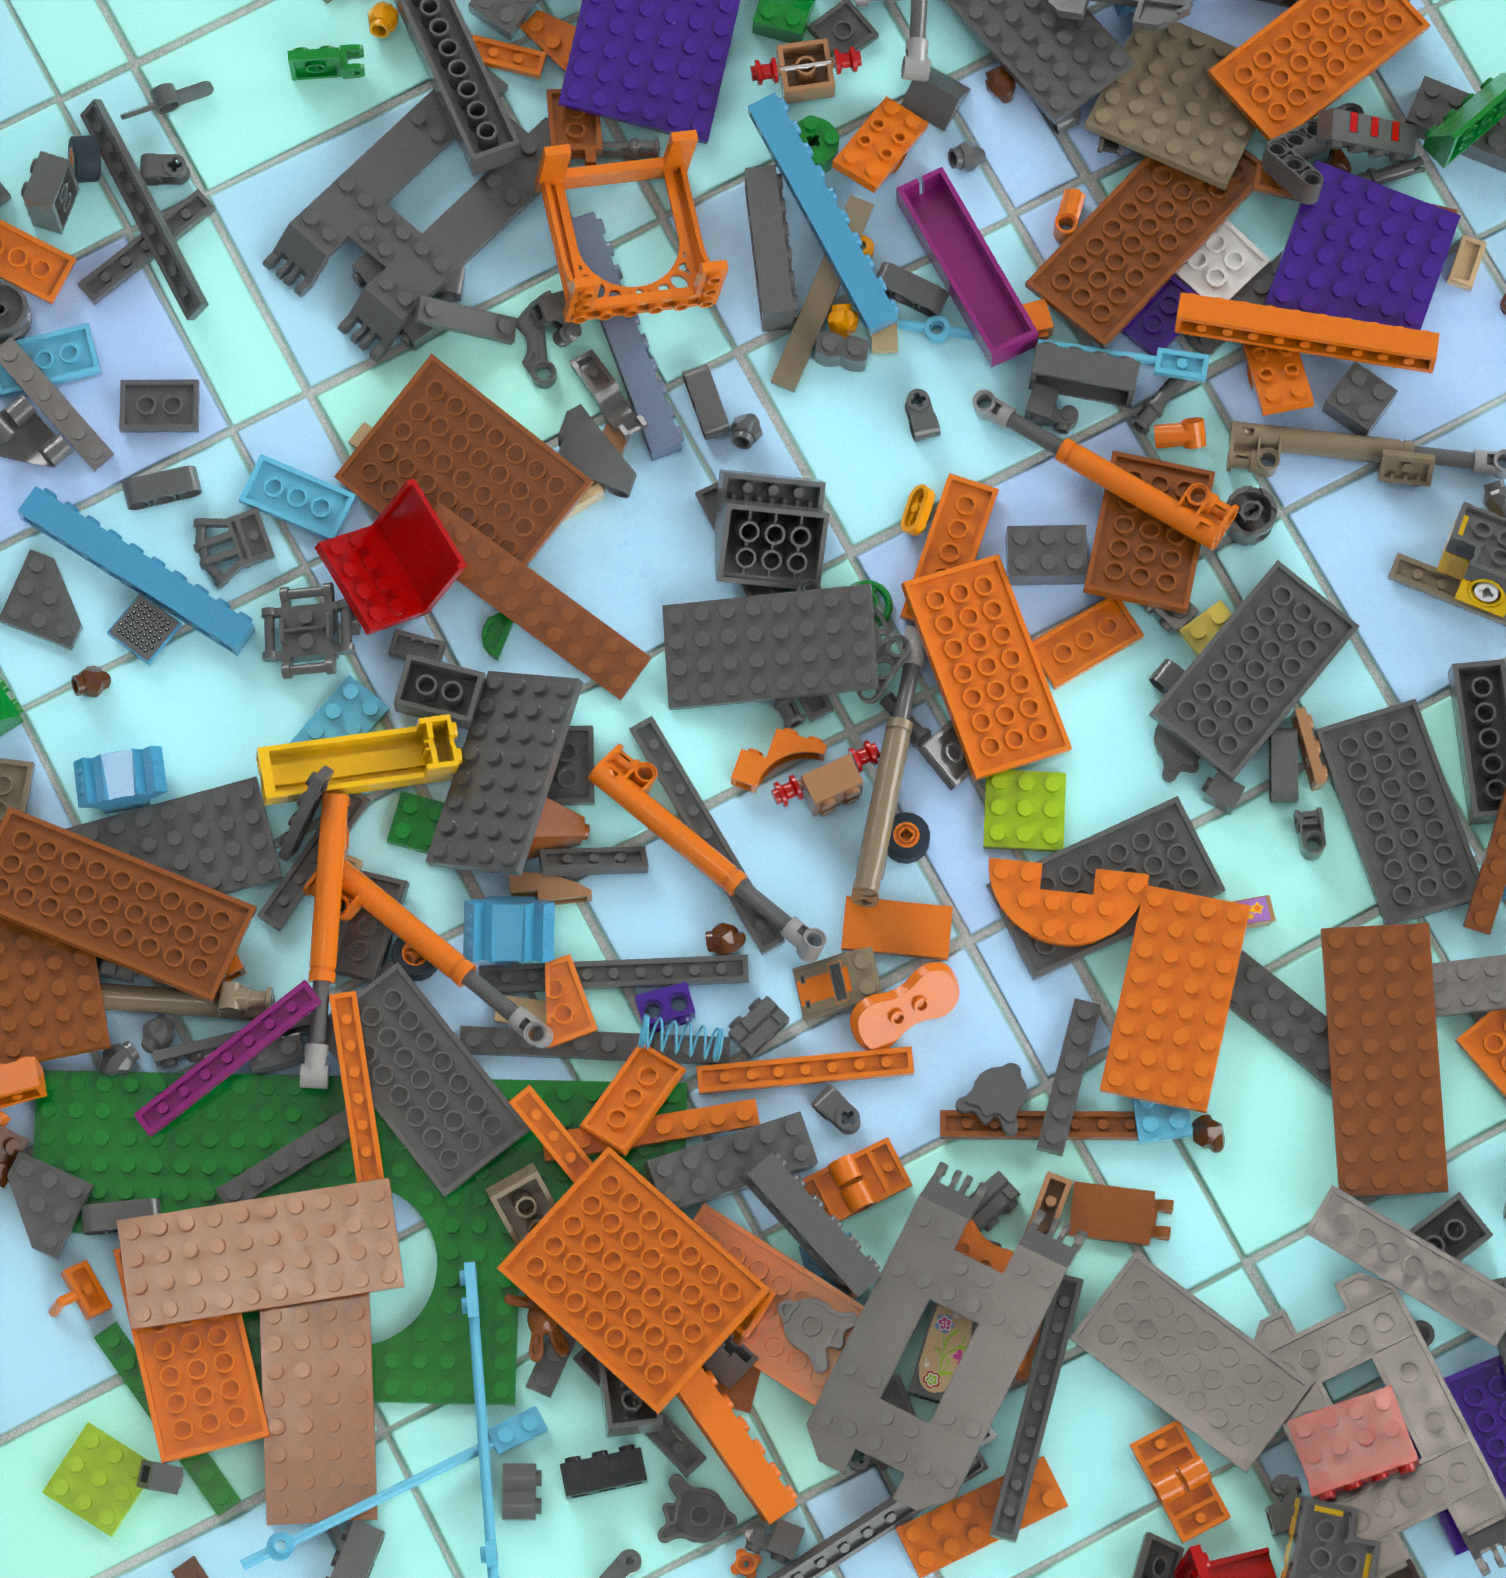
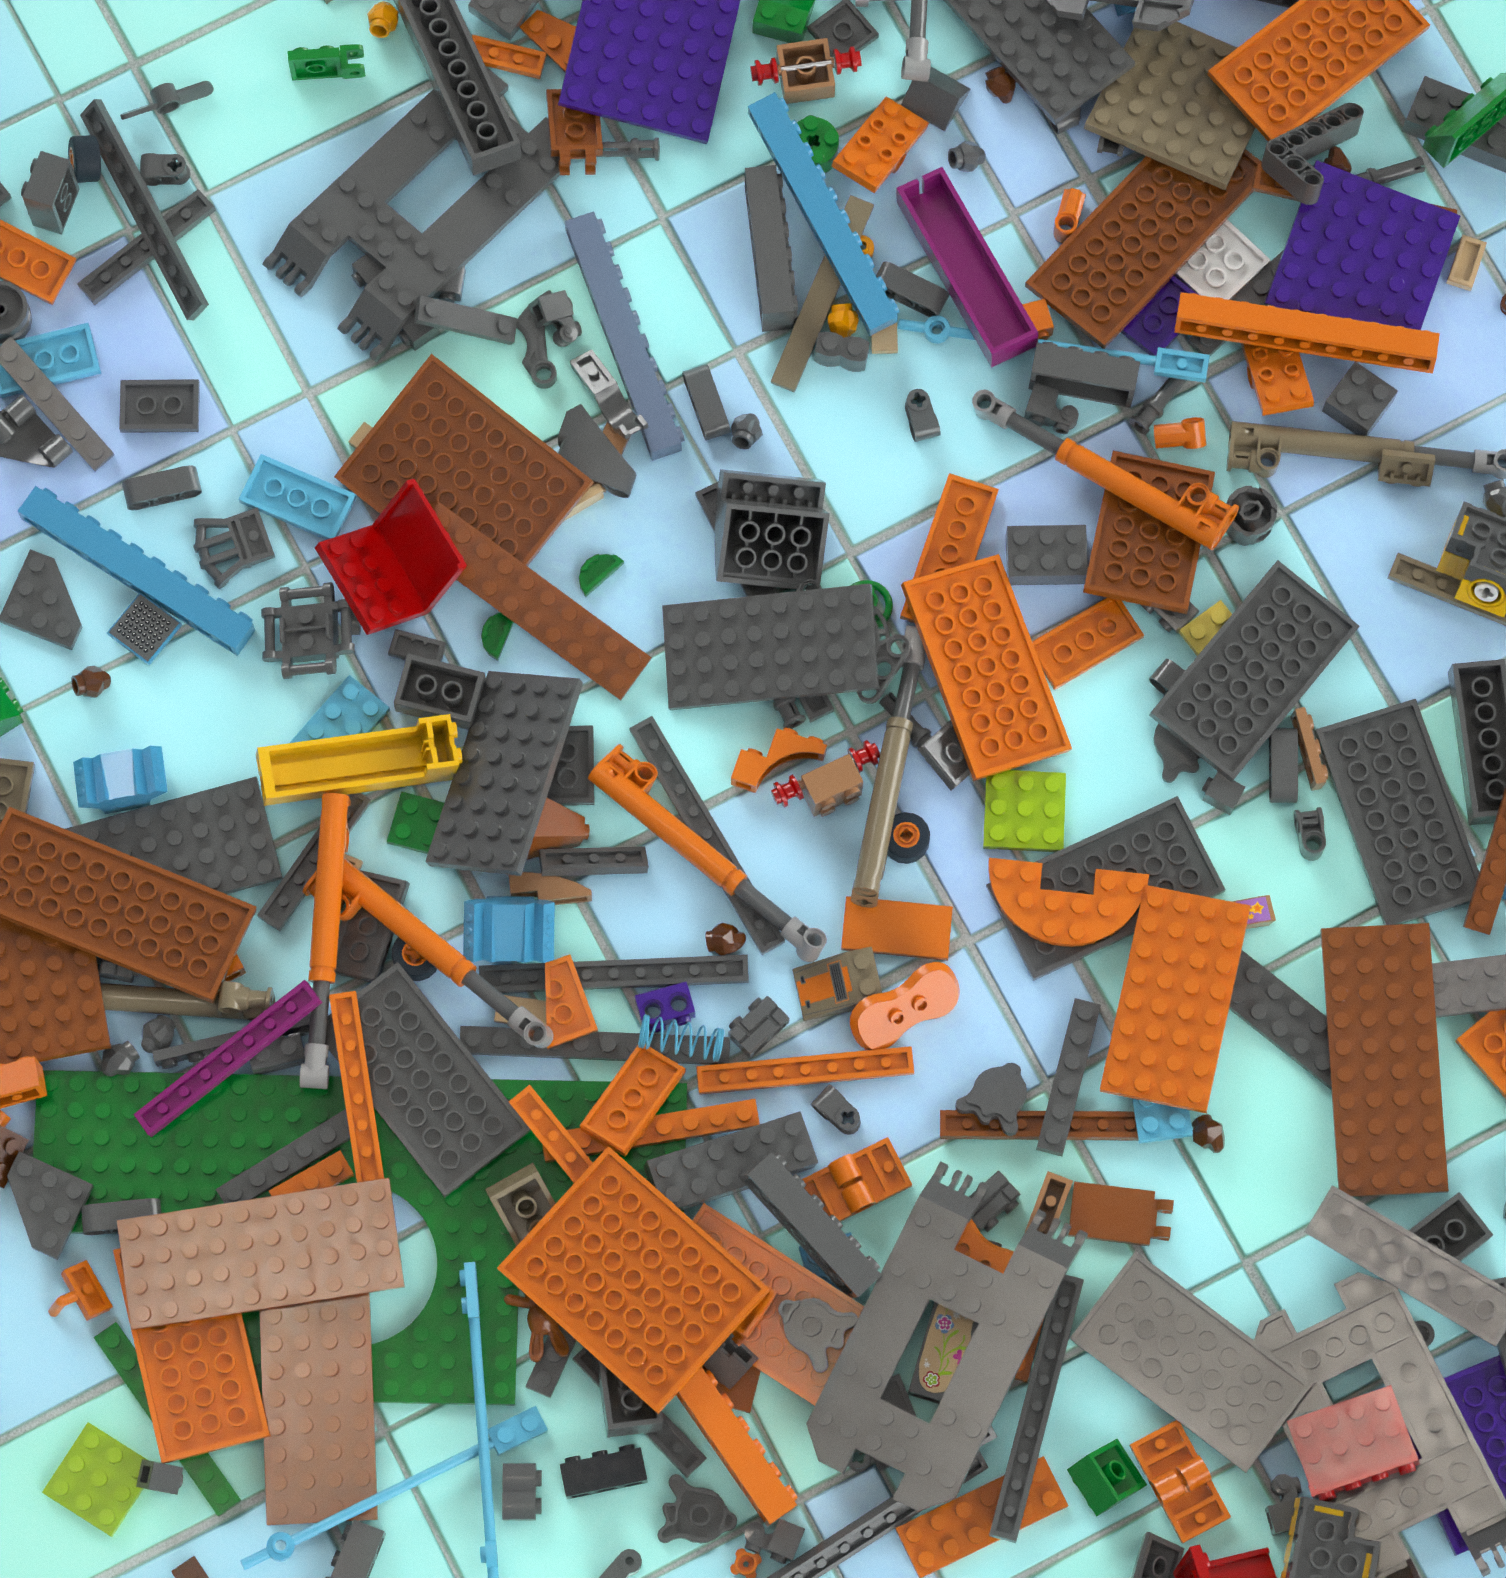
dark grey plate [278,765,334,862] -> none
orange arch [534,130,729,324] -> none
light orange plate [900,484,935,536] -> none
dark grey brick [1316,108,1417,162] -> none
none -> orange plate [269,1151,354,1196]
none -> green tile [579,554,624,597]
none -> green slope [1067,1439,1147,1517]

